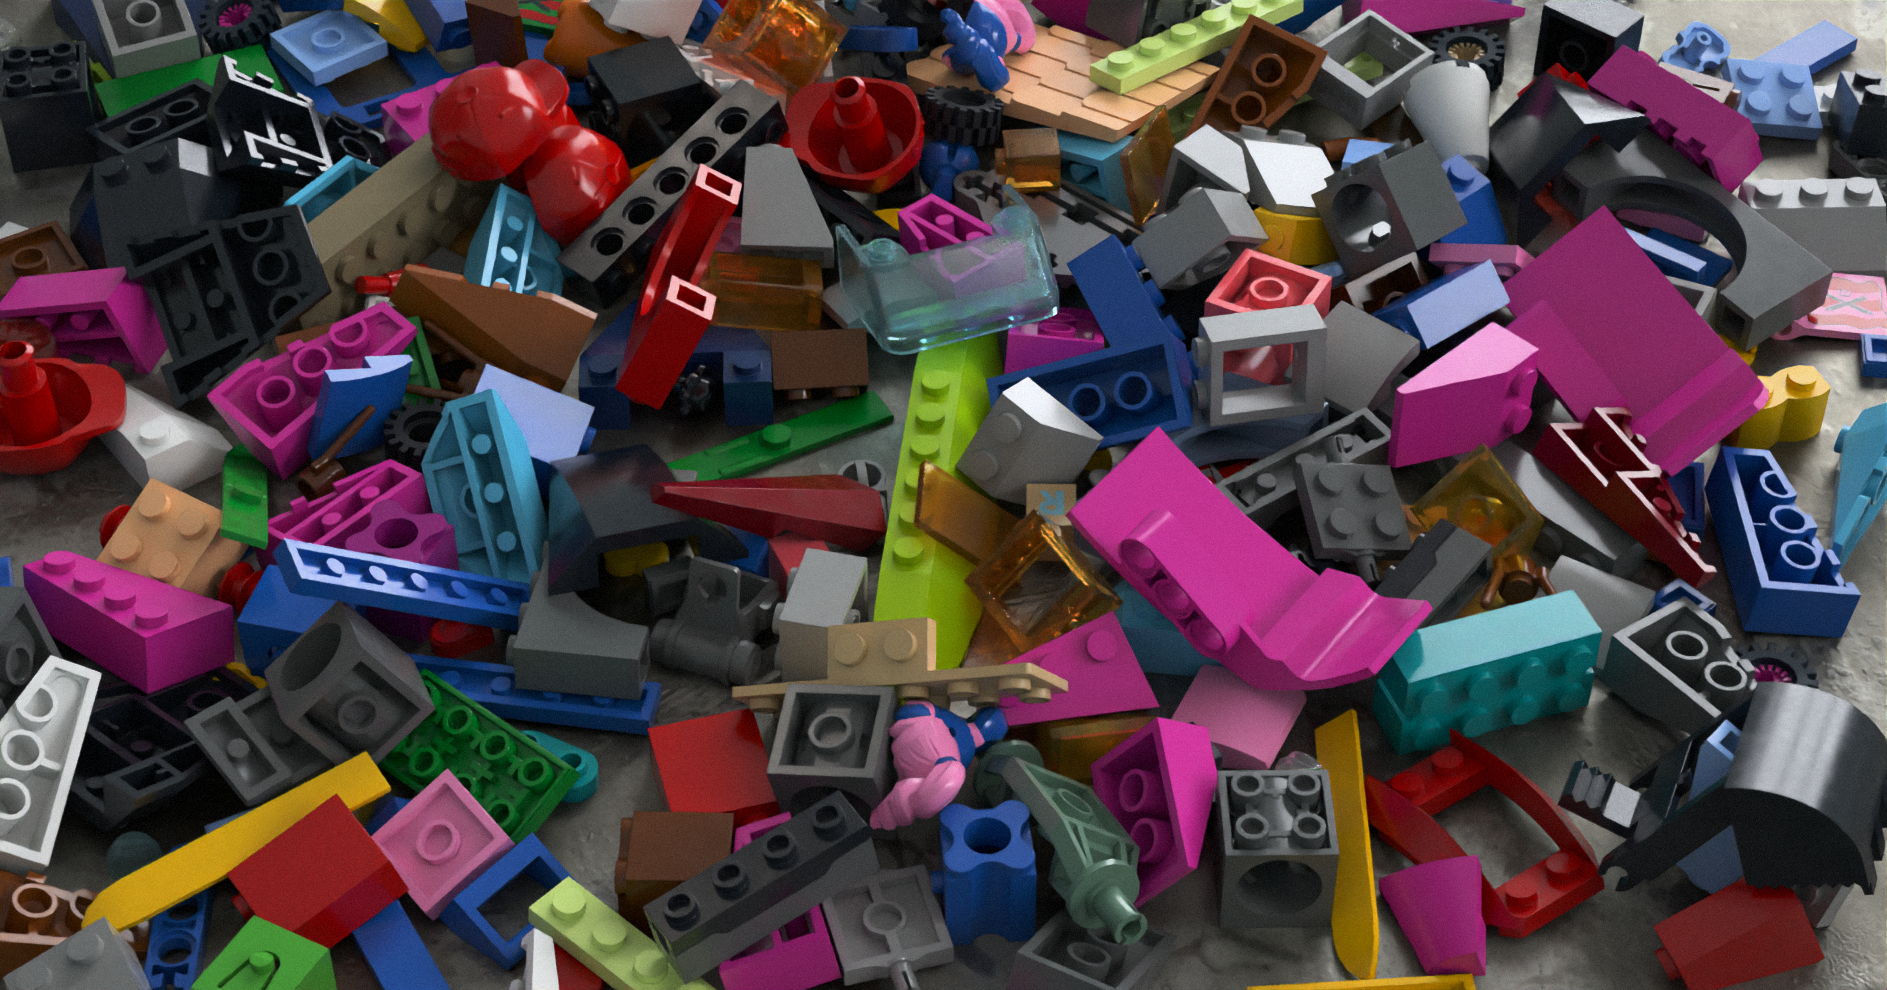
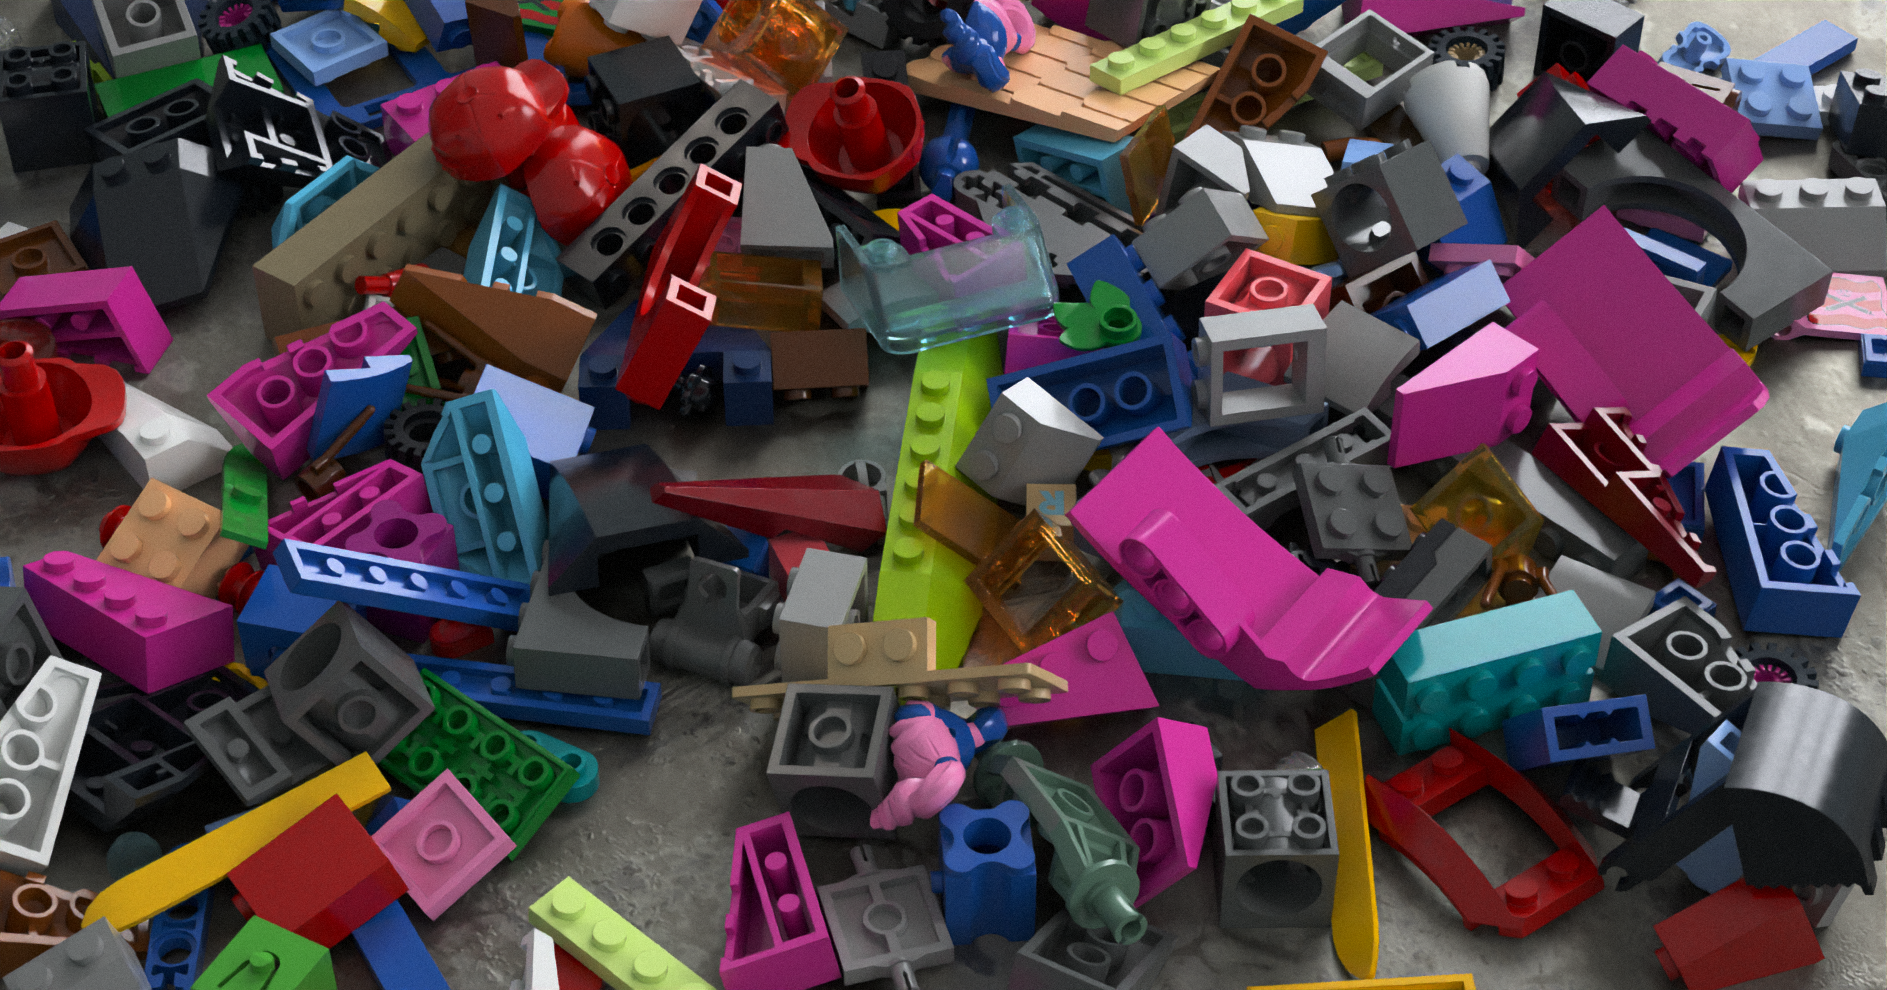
black wedge [114,204,332,411] -> none
blue tile [439,833,576,970] -> none
yellow tile [603,541,669,577] -> none
reddish brown piece [614,811,735,938] -> none
black piece [643,790,880,985] -> none
red brick [647,708,782,835] -> none
green piece [667,390,894,481] -> none
blue beam [836,25,918,52] -> none
black tyre [922,85,1004,146] -> none
clear orange brick [994,128,1061,194] -> none
clear yellow slope [1036,713,1157,786] -> none
bright pink slope [1171,665,1307,770] -> none
dark pink slope [1379,855,1486,976] -> none
yellow brick [1724,365,1831,450] -> none
none -> green plate [1053,280,1142,351]
none -> blue brick [1502,694,1655,772]

